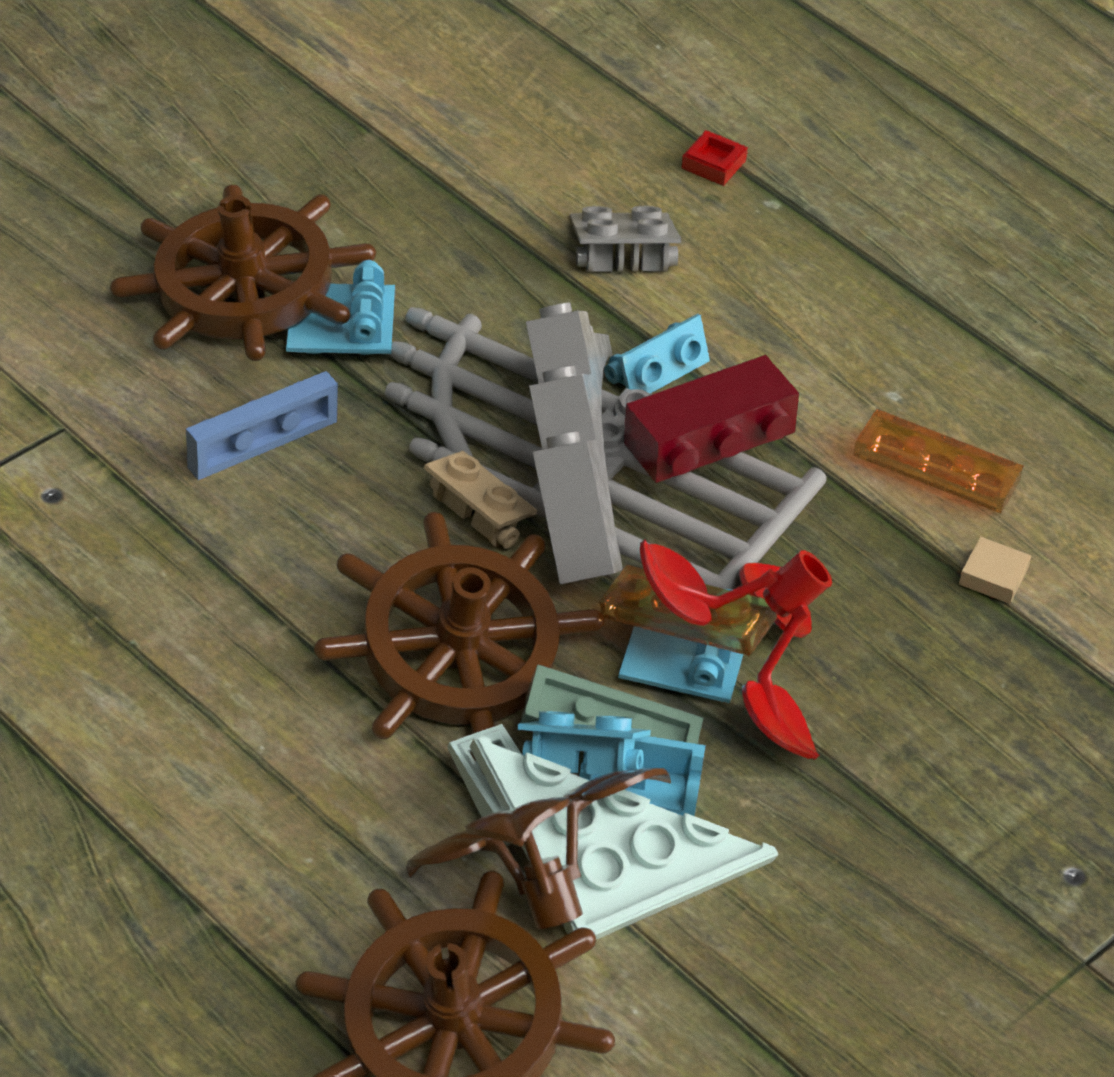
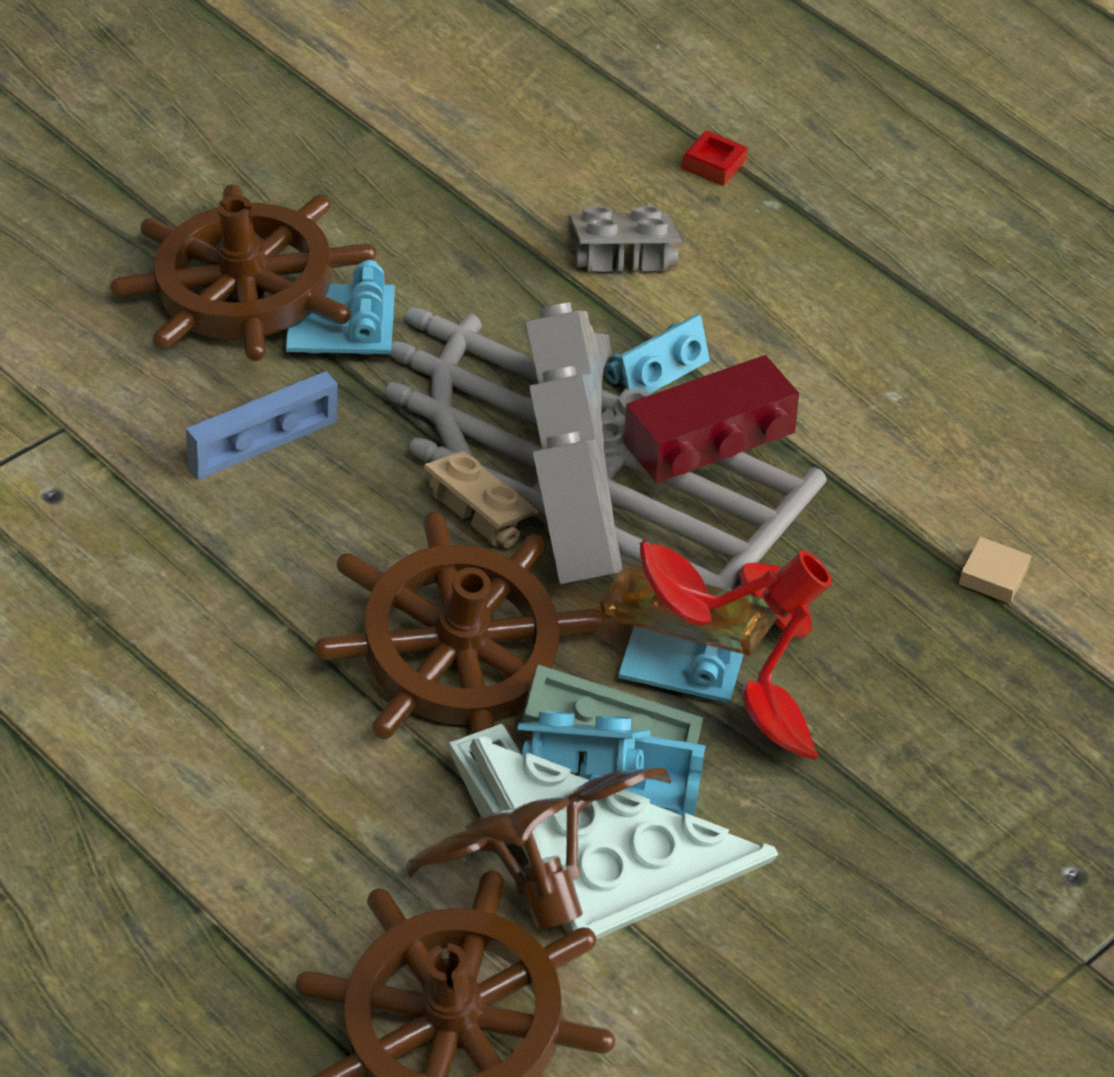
clear orange plate [853,409,1024,514] -> none

